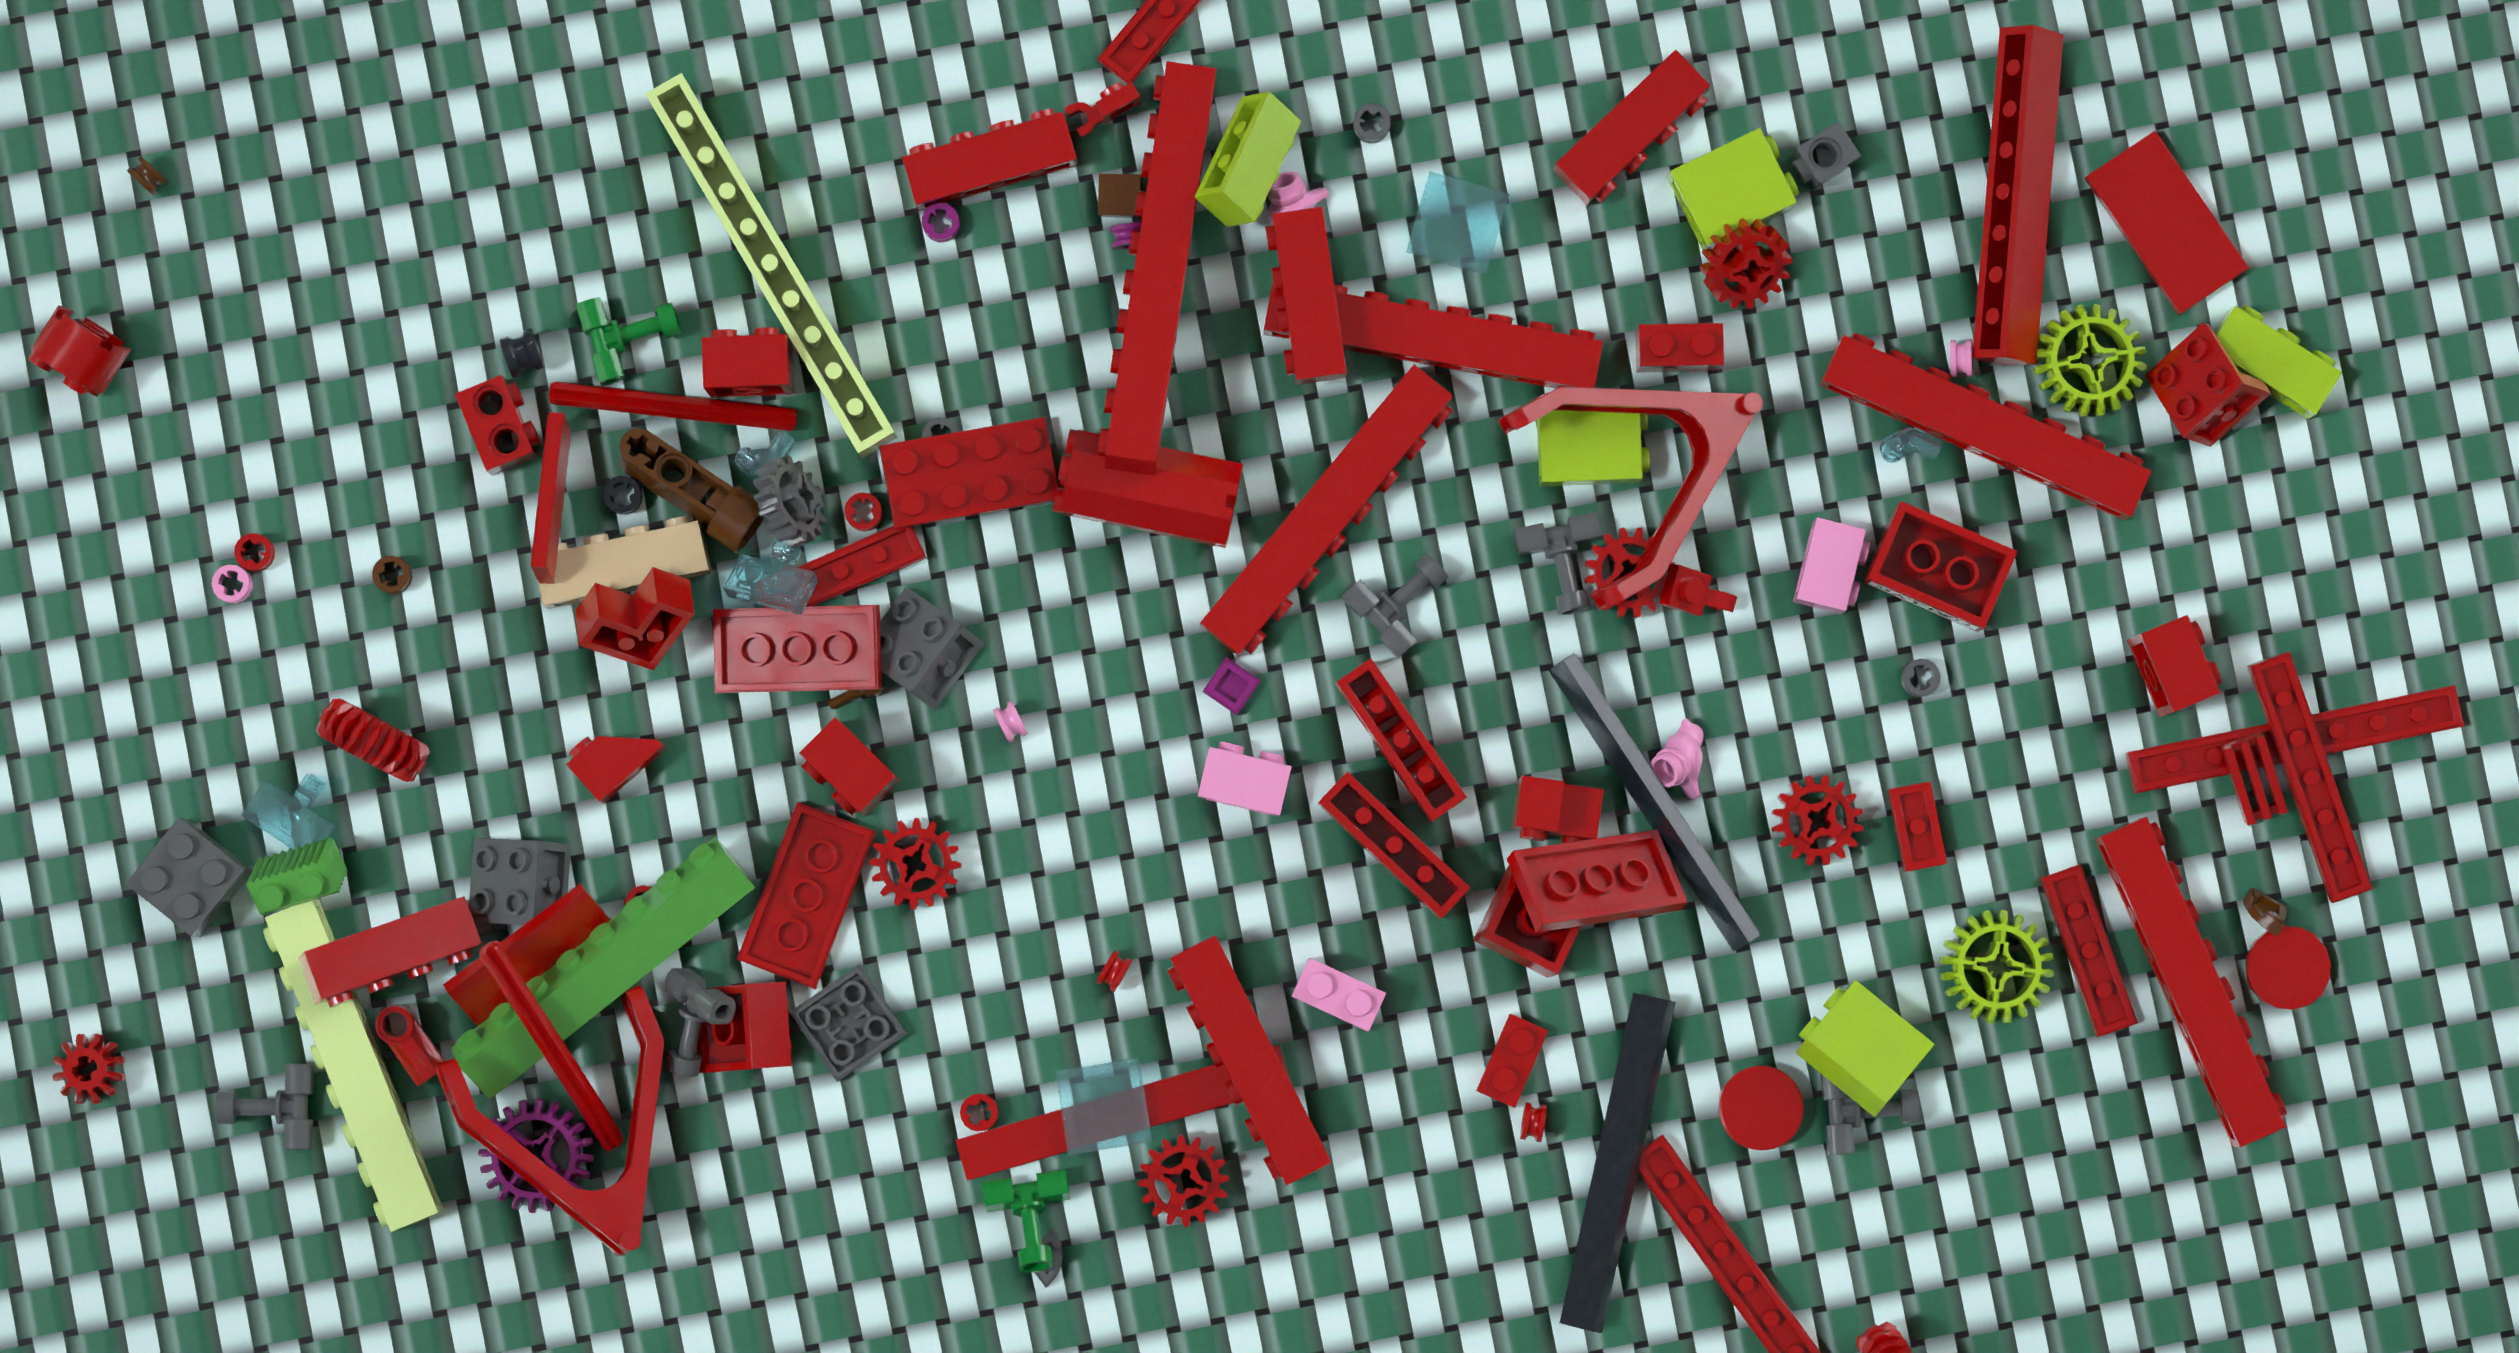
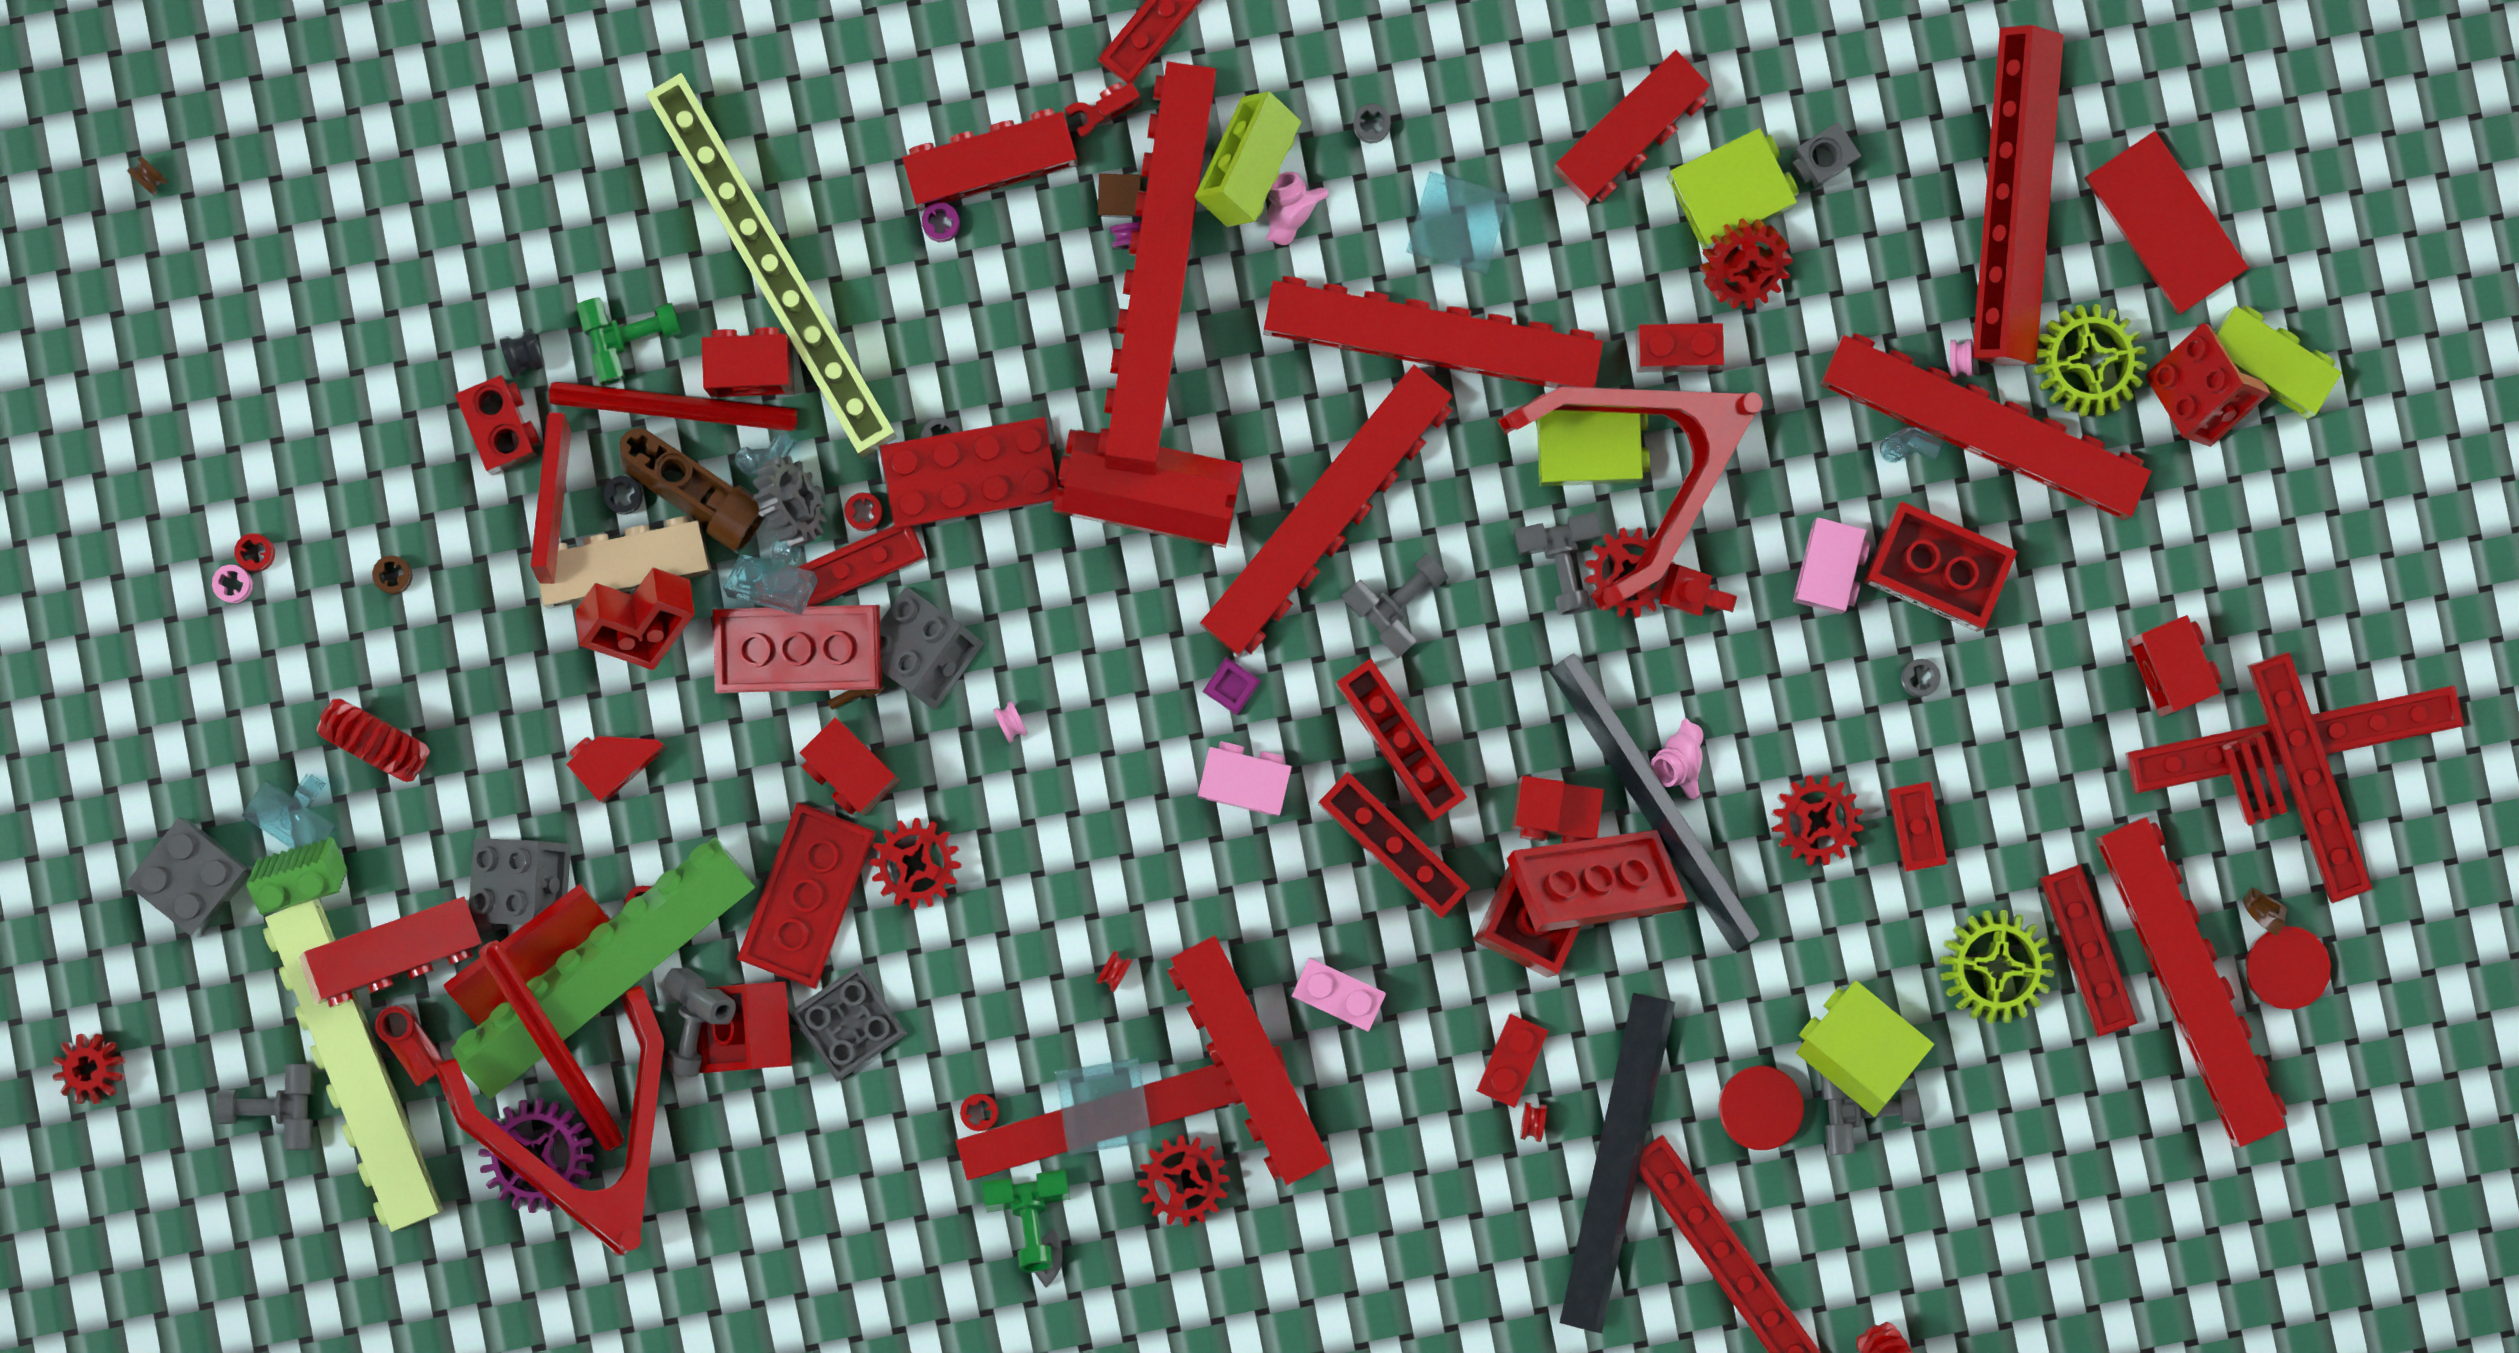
red brick [28,305,131,397] -> none
red brick [1265,206,1347,385] -> none

